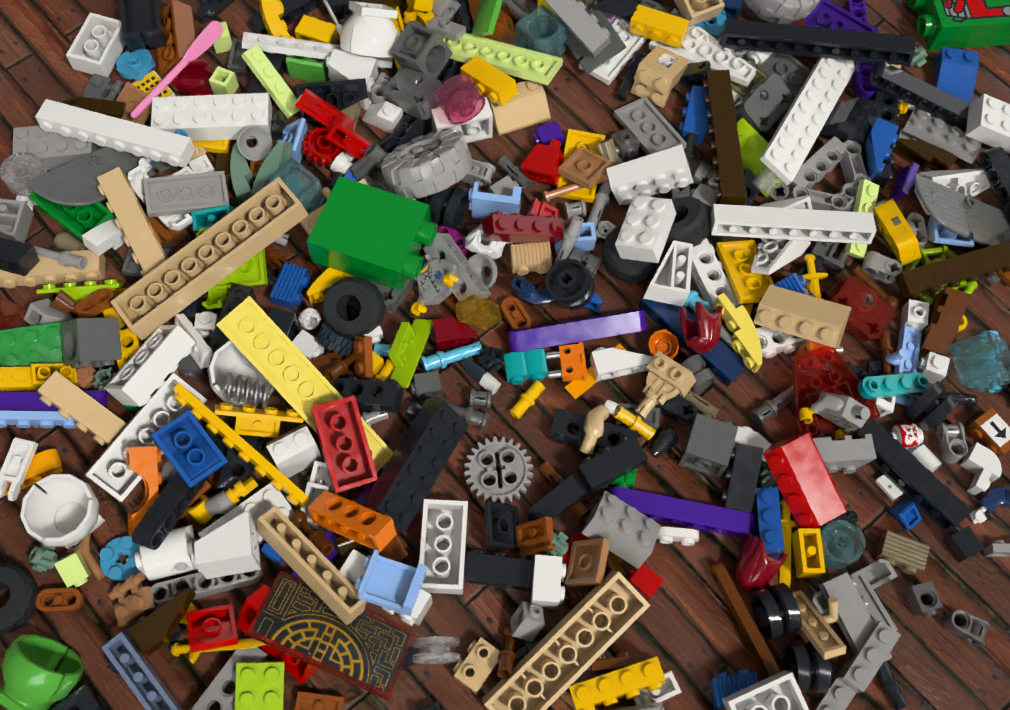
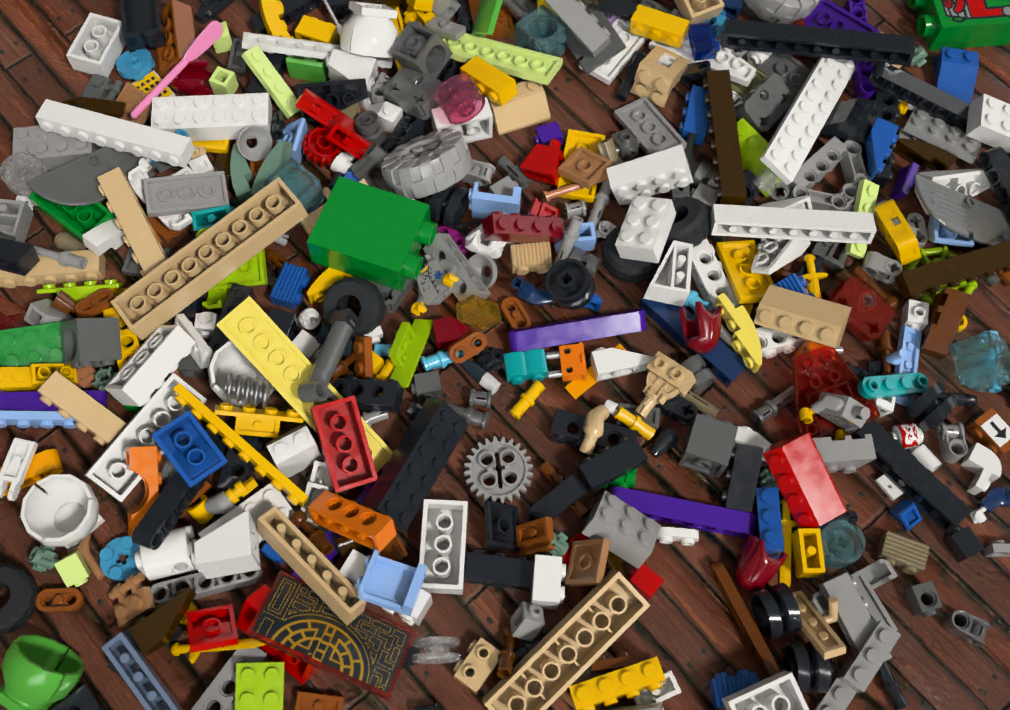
orange hair [648,329,679,359] -> none
white brick [918,352,950,384] -> none
none -> dark grey piece [298,309,362,403]
none -> flat silver wheel [355,111,386,145]
none -> dark orange plate [448,330,487,363]
none -> clear blue brick [688,22,720,61]

